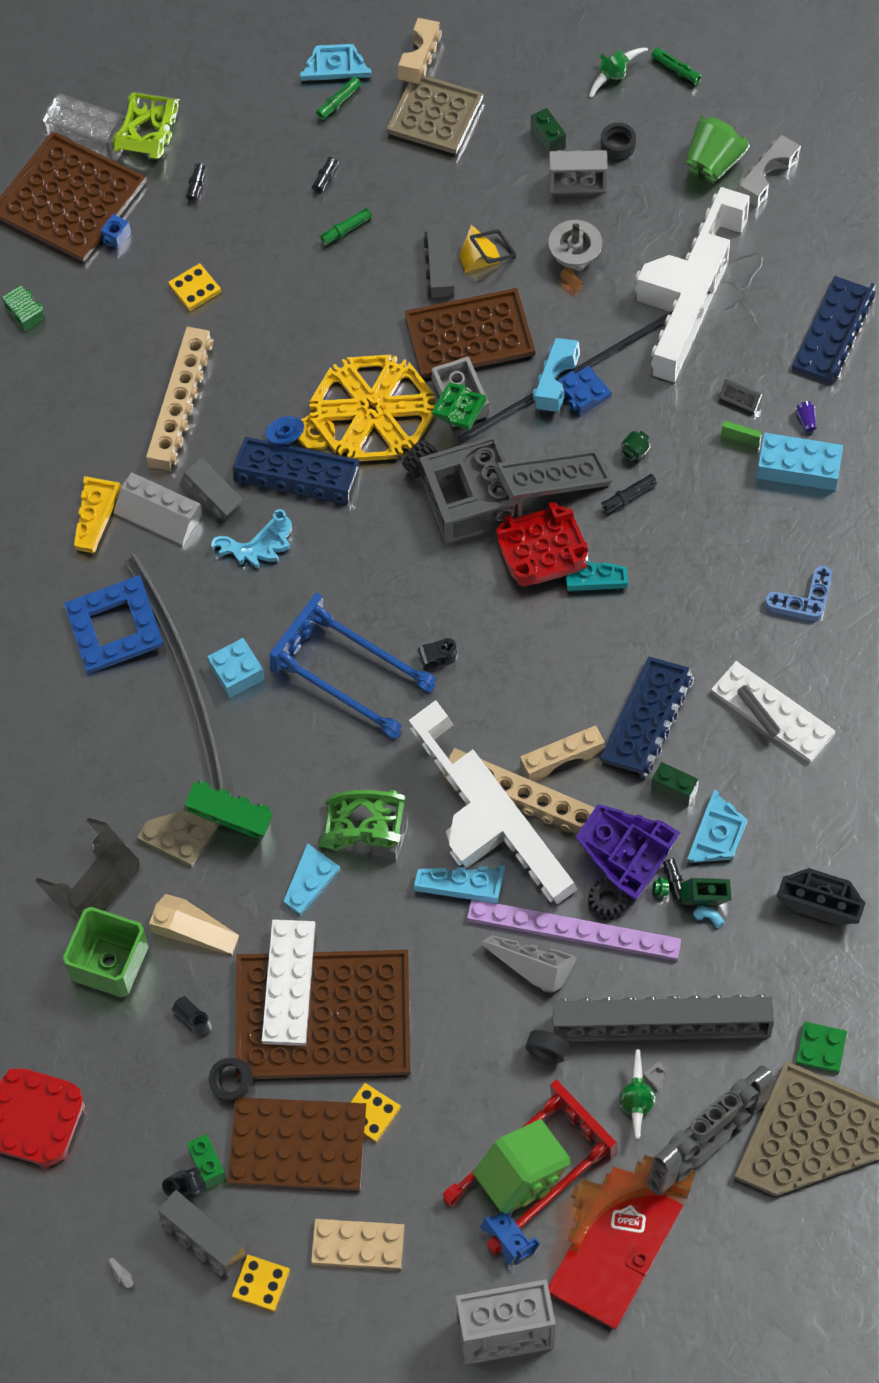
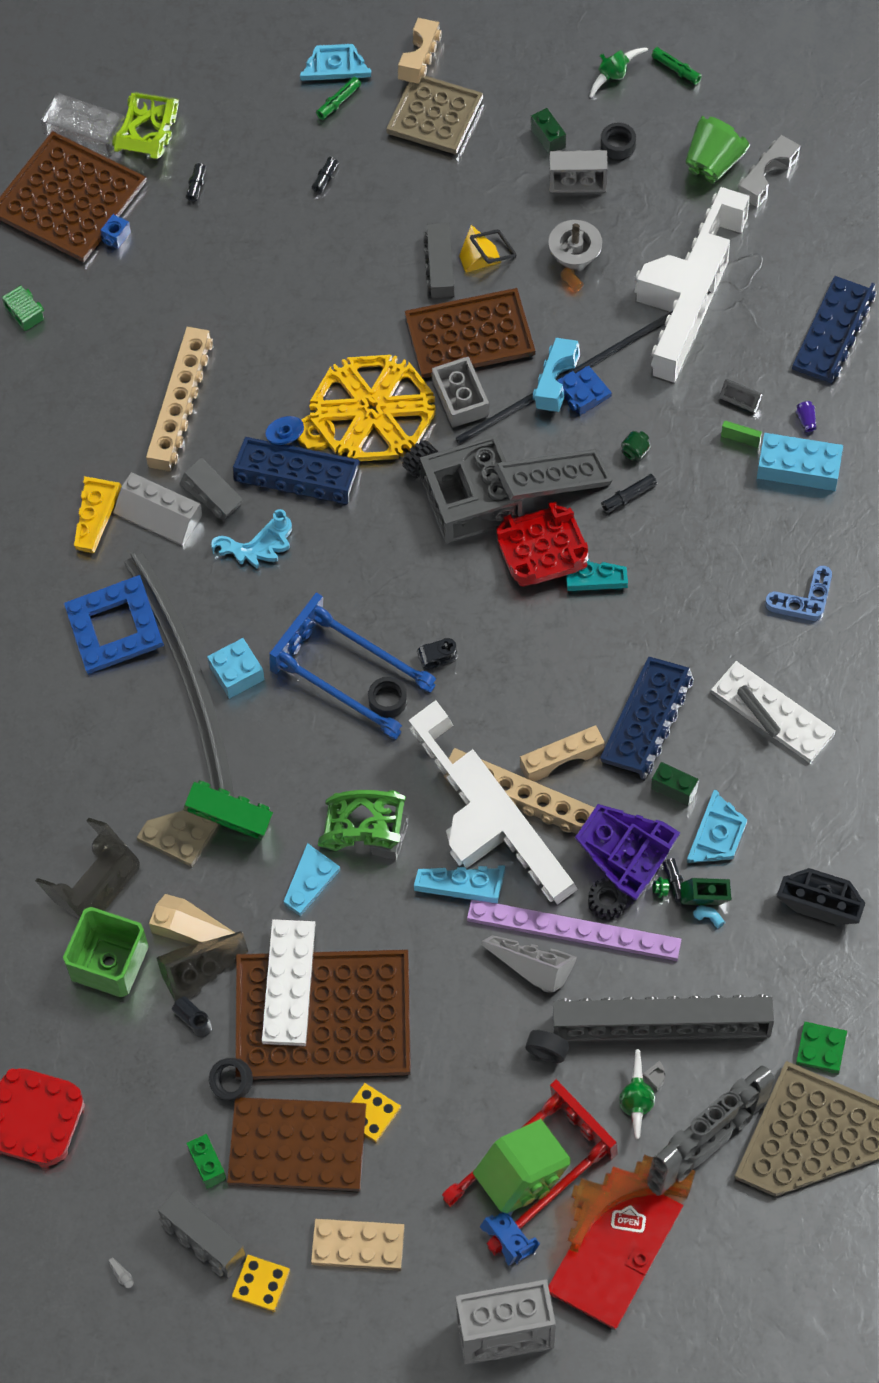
black piece [162,1167,206,1197] -> none
yellow tile [168,263,222,311] -> none
green pin [319,207,373,246] -> none
green slope [431,382,487,430] -> none
none -> clear smoke wedge [156,931,248,1001]
none -> black tyre [368,677,407,718]

